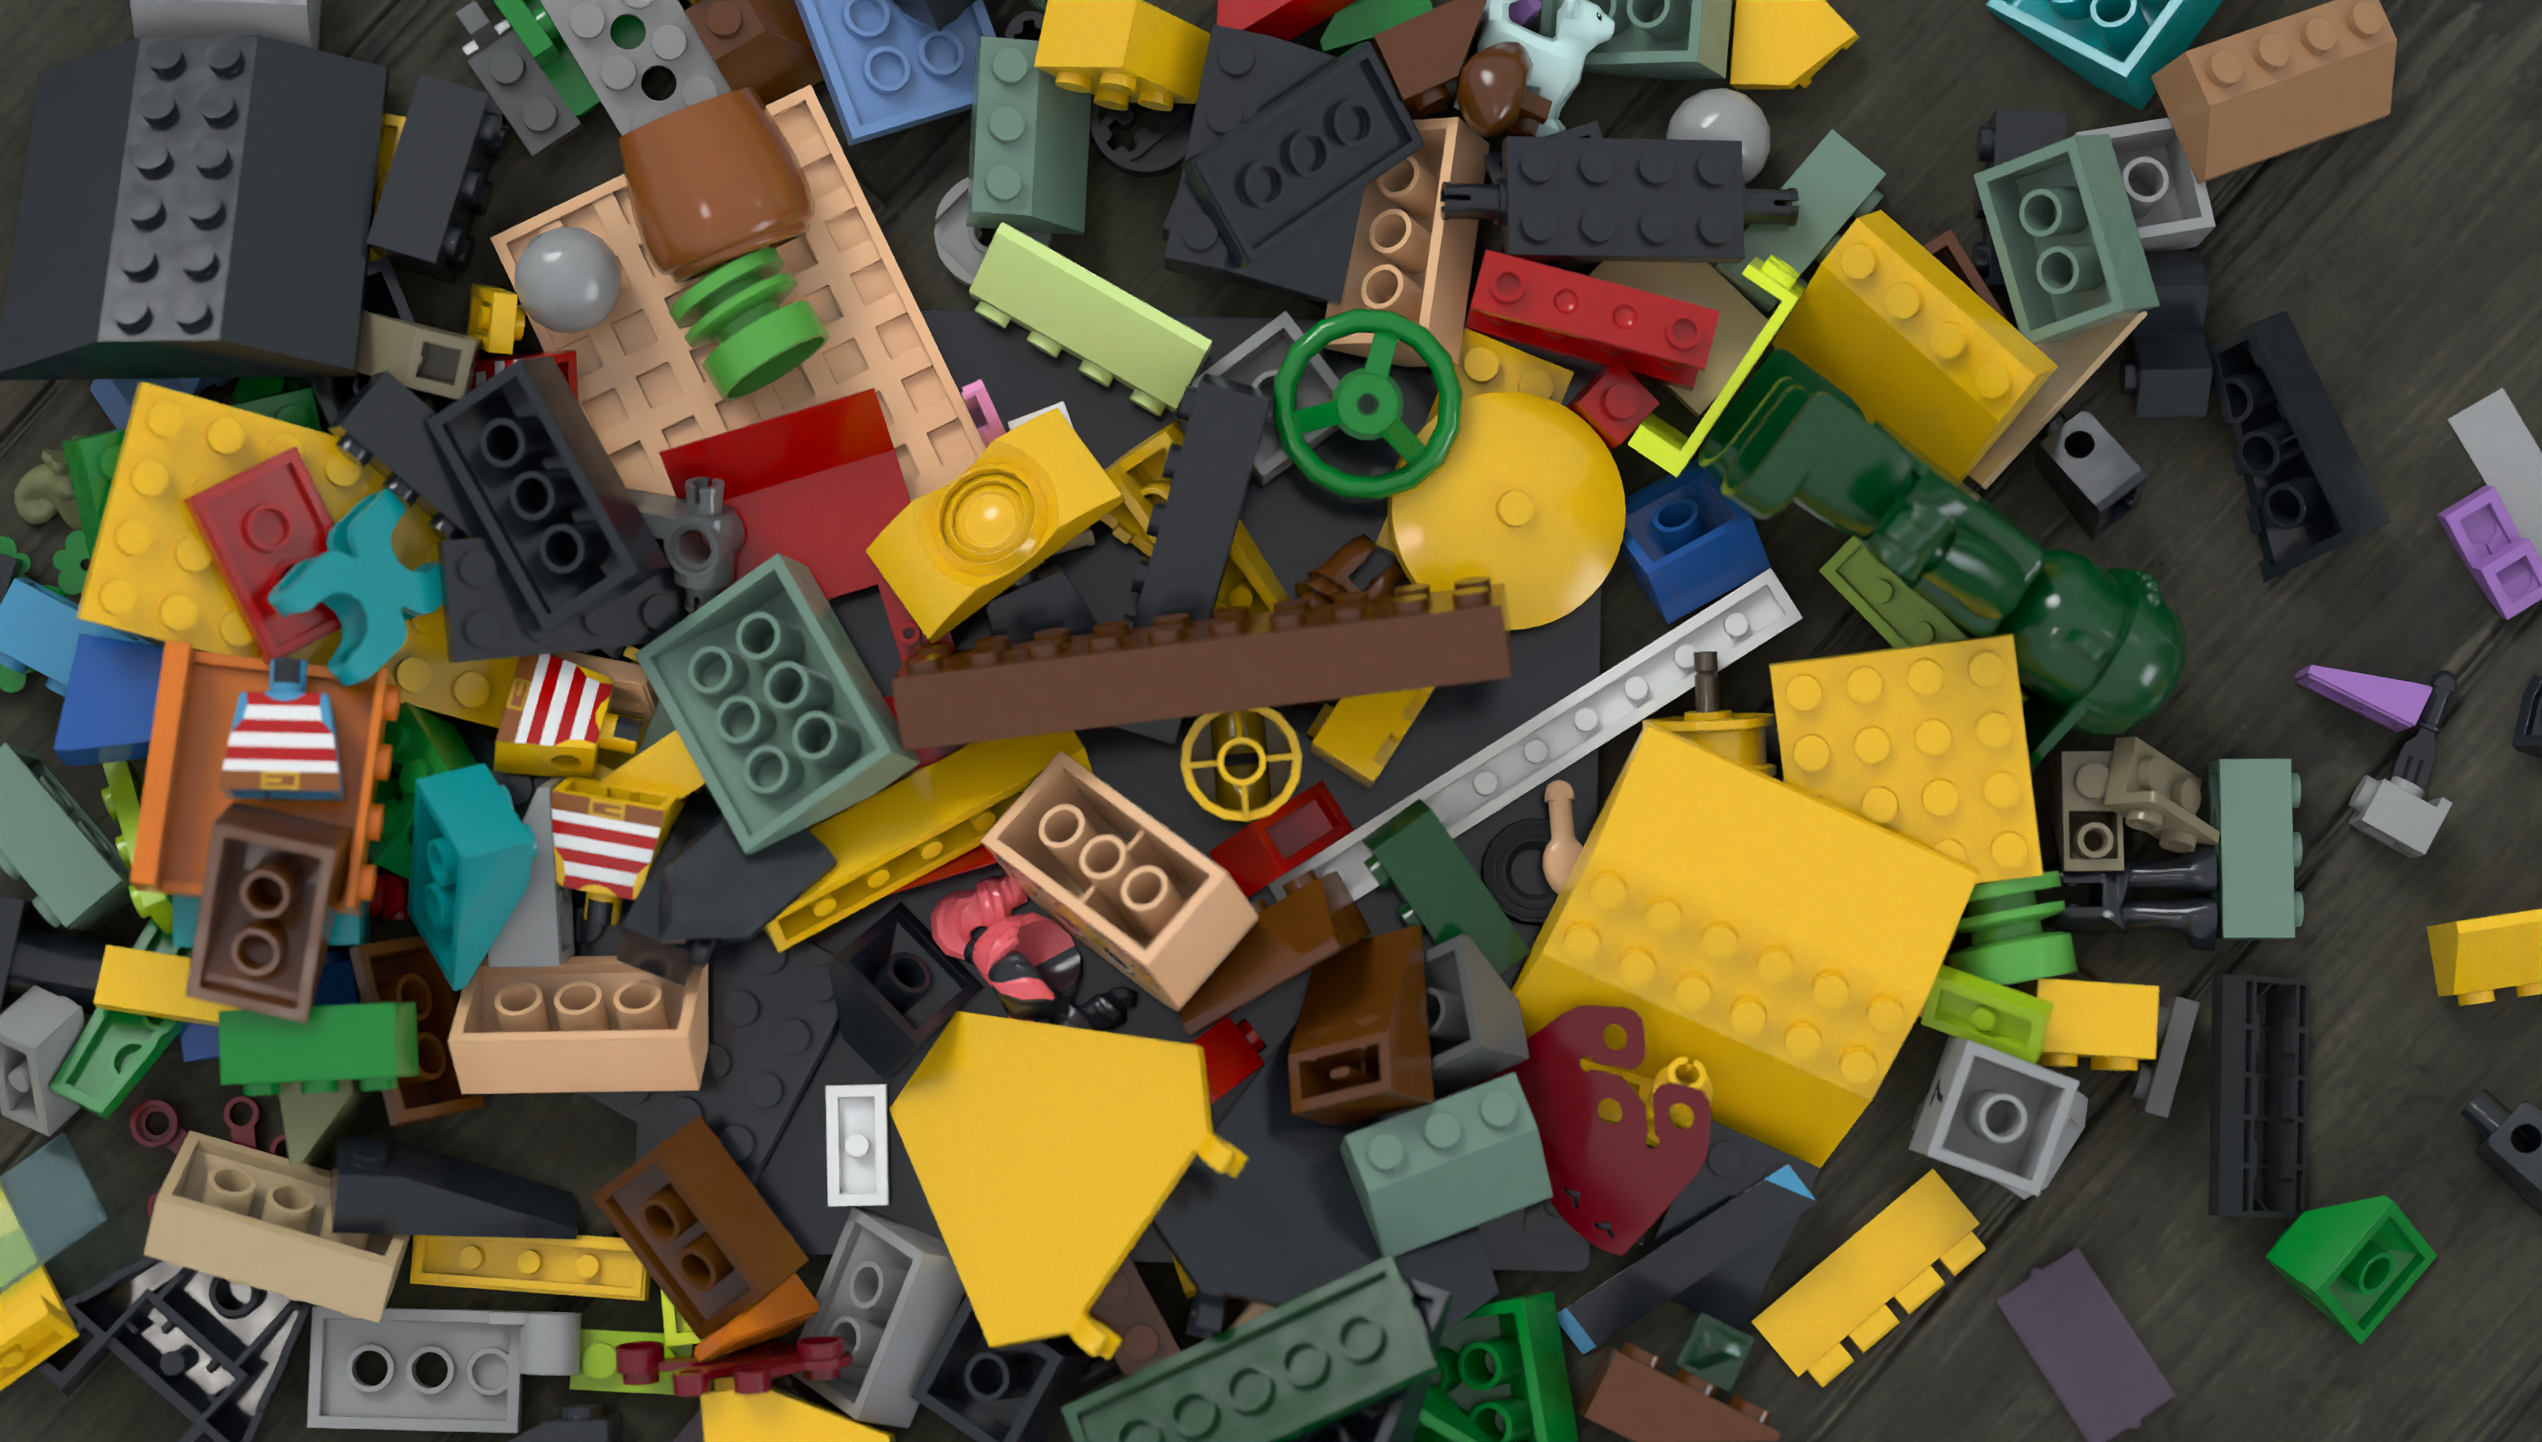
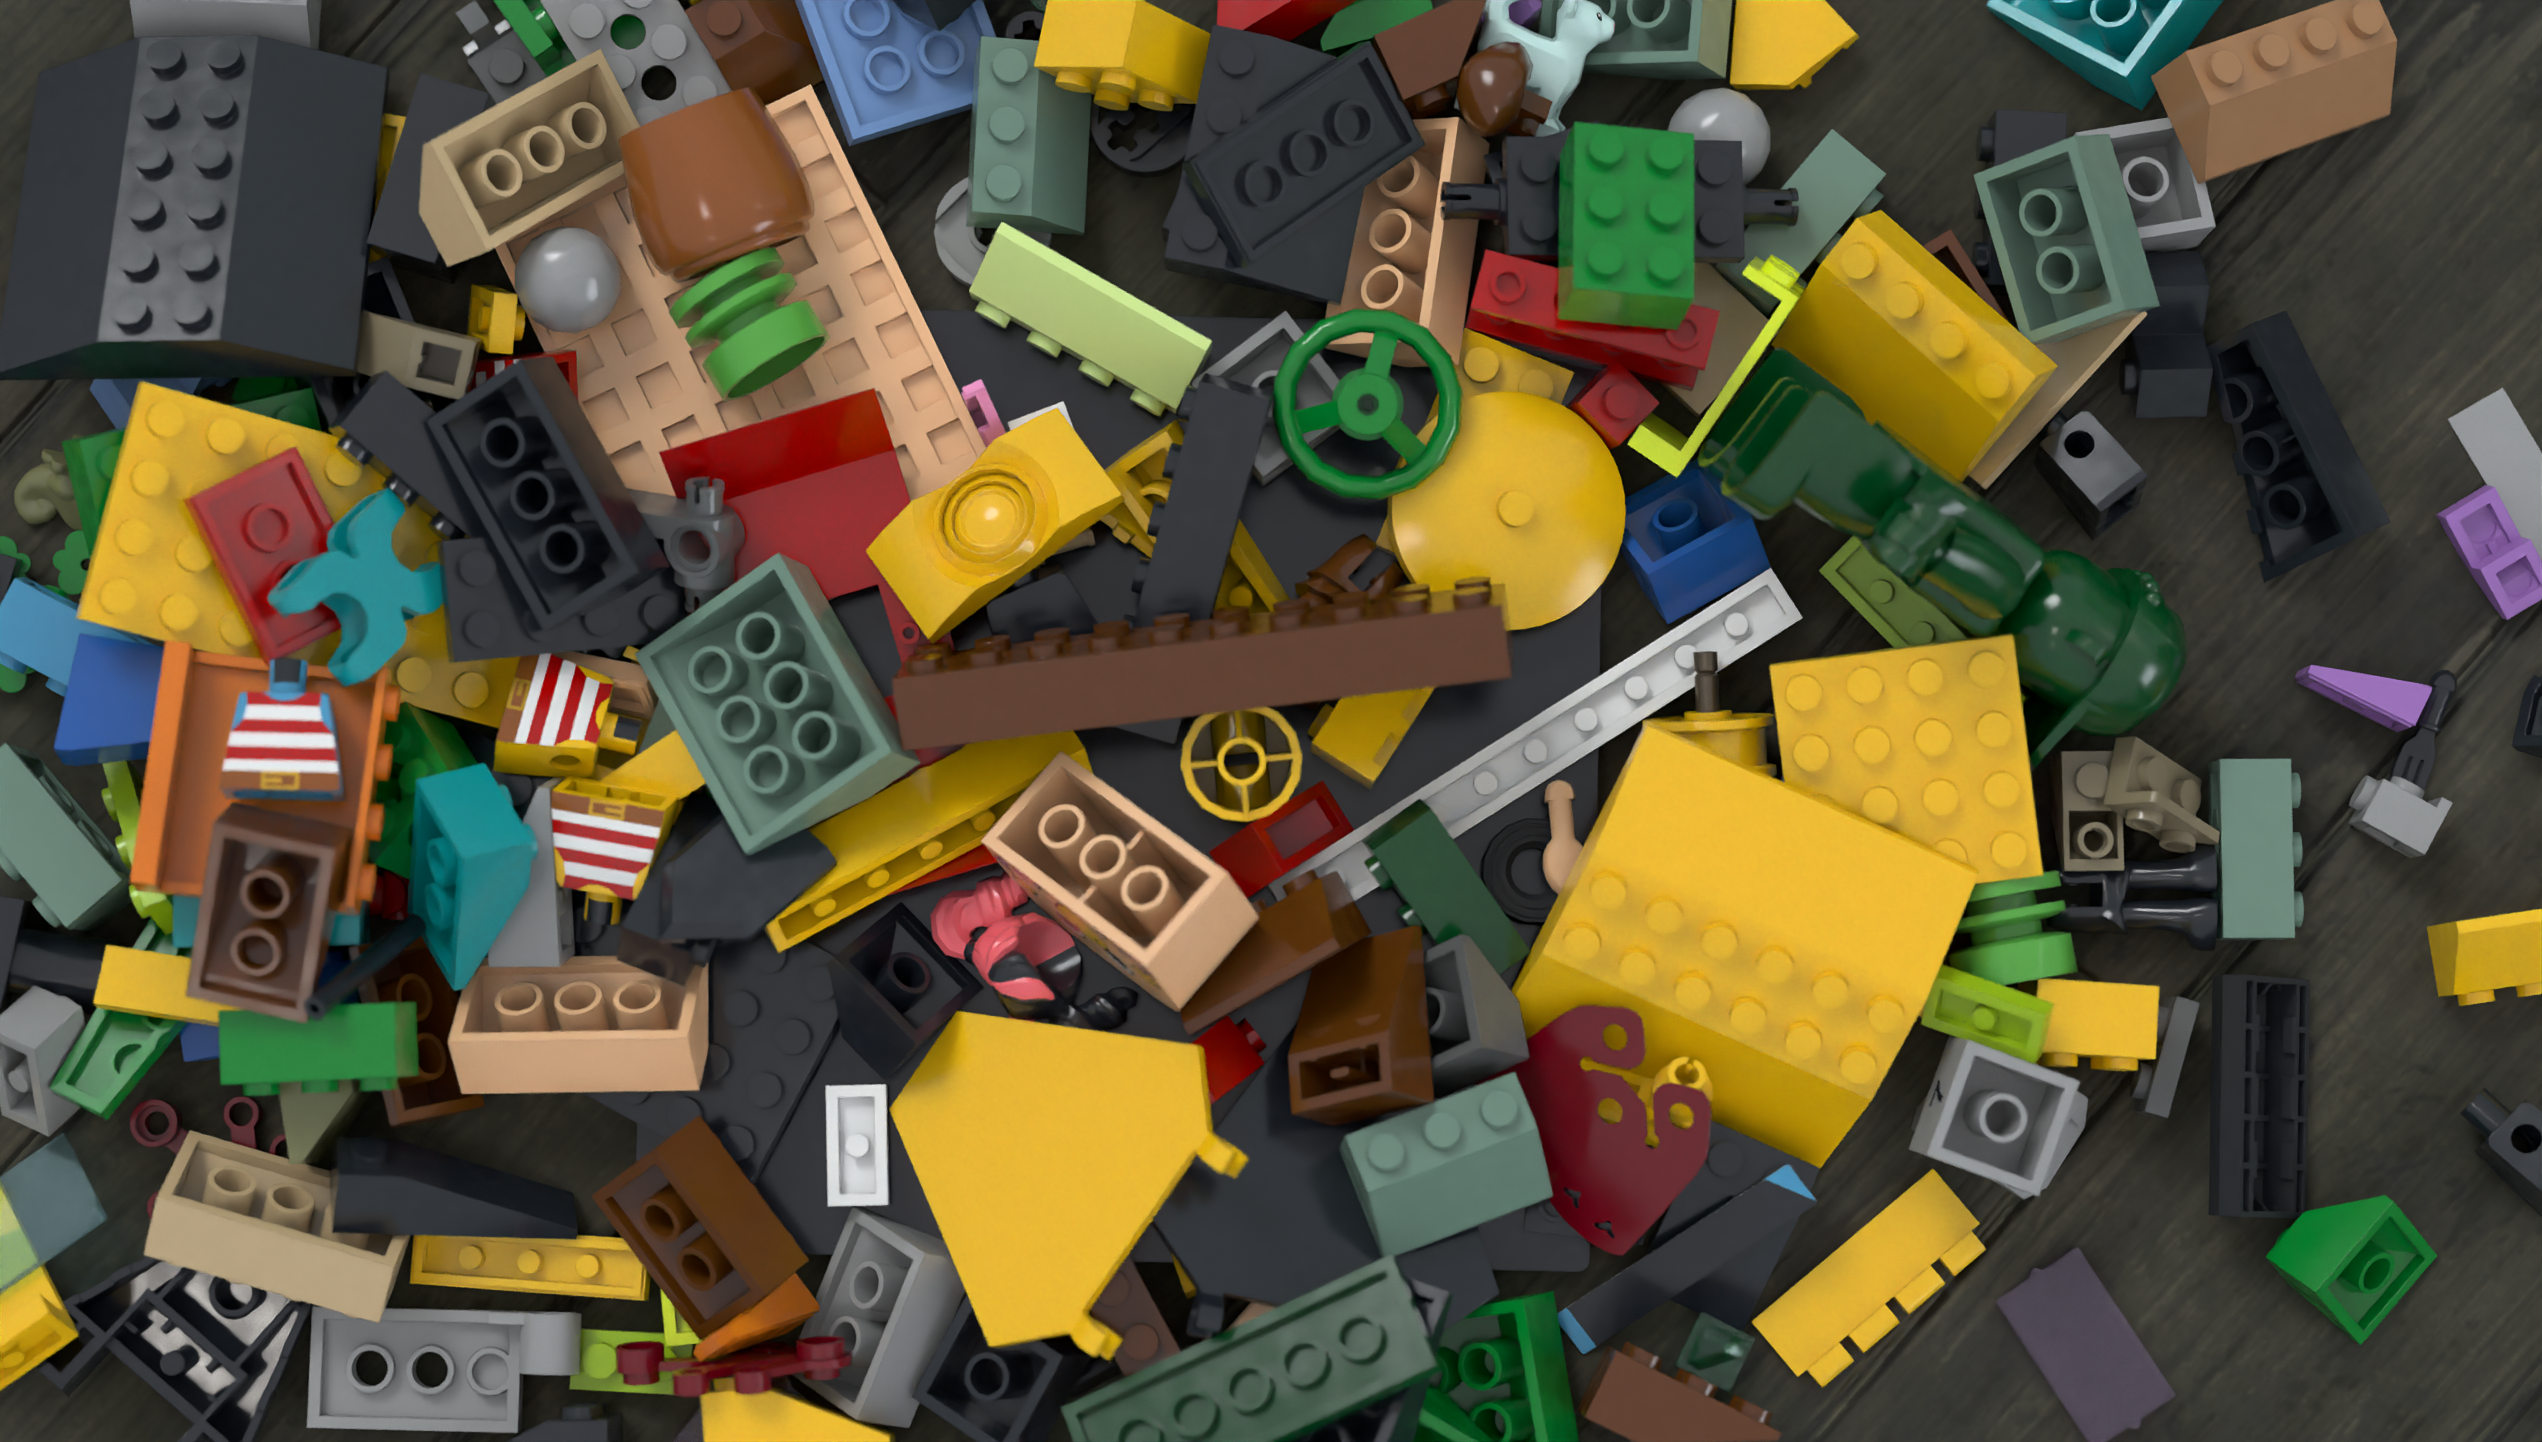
none -> black piece [304,914,426,1020]
none -> tan slope [419,49,640,267]
none -> green brick [1558,122,1694,330]

